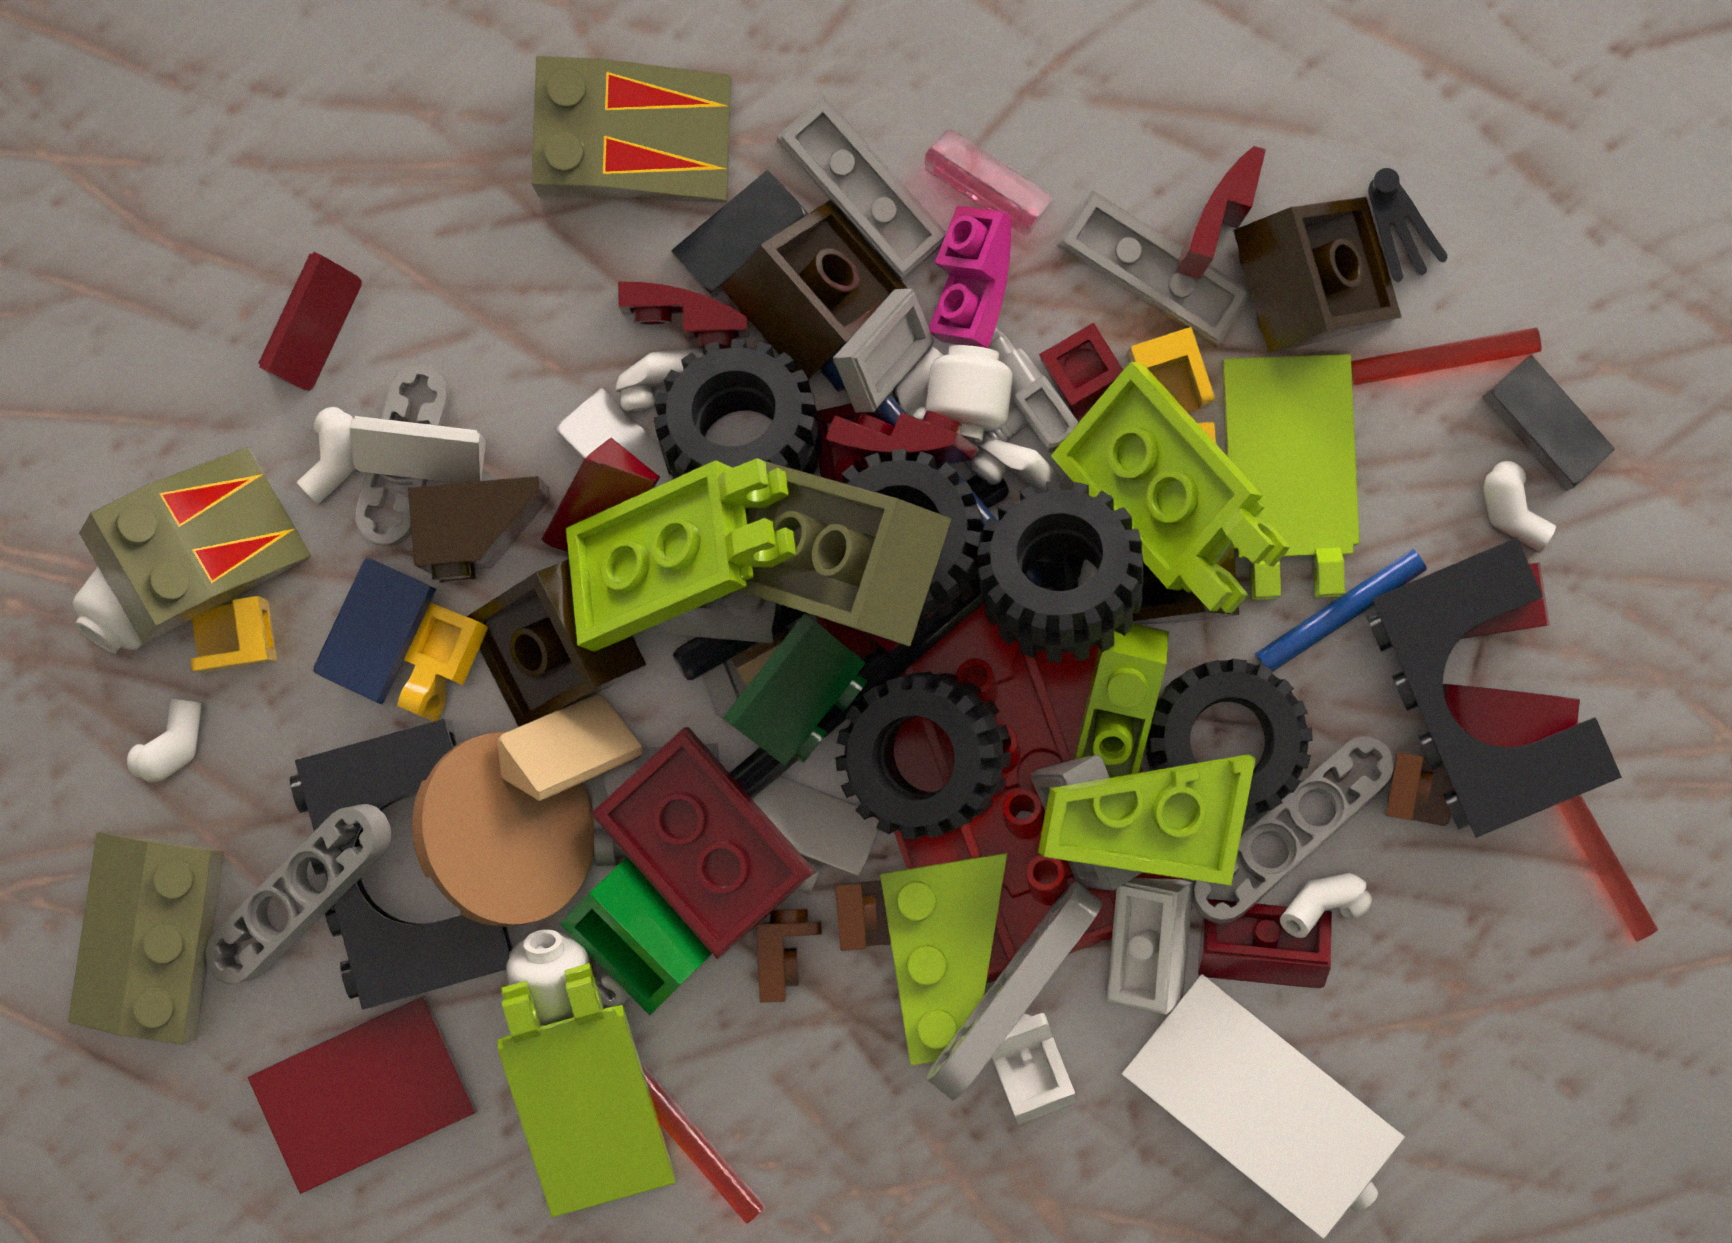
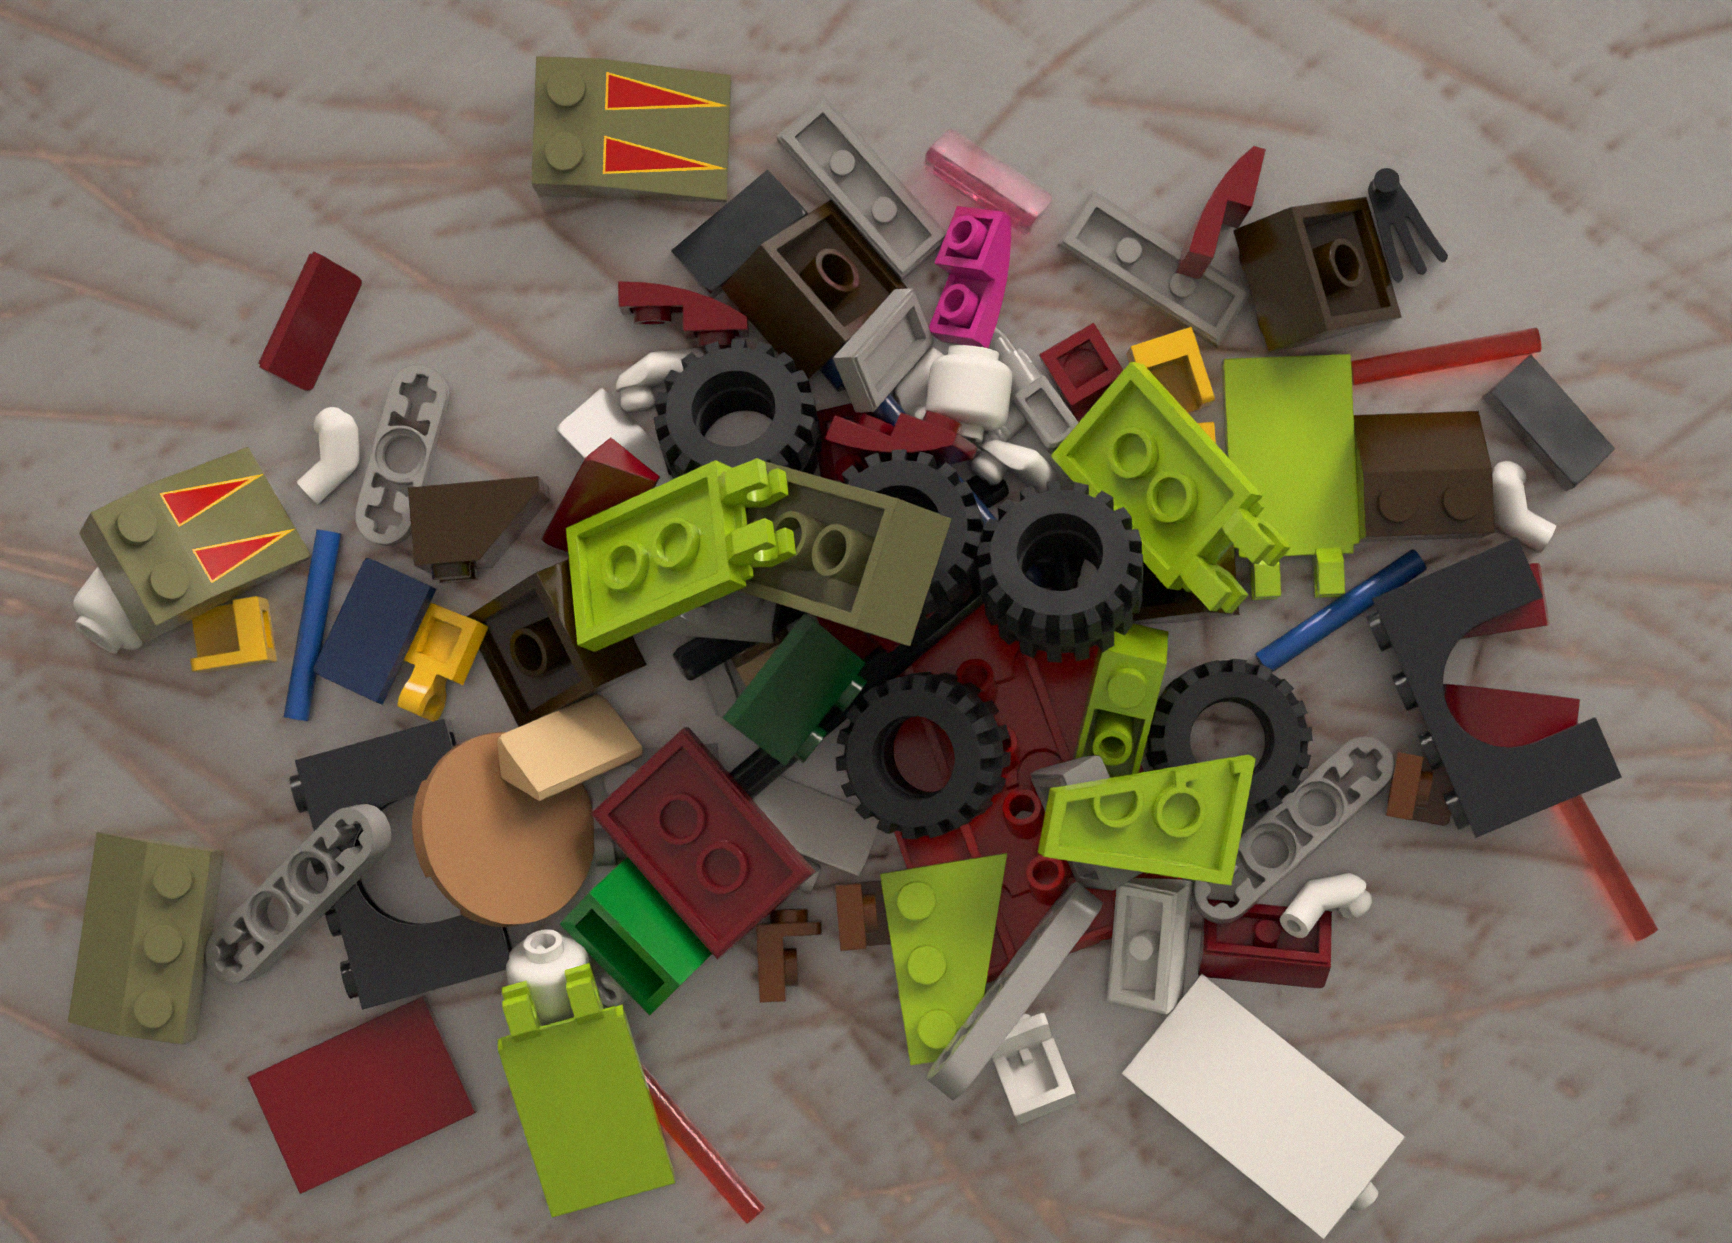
white arm [127,699,202,782] -> none
white slope [350,416,486,483] -> none
none -> blue bar [283,529,341,721]
none -> dark brown slope [1354,411,1495,542]

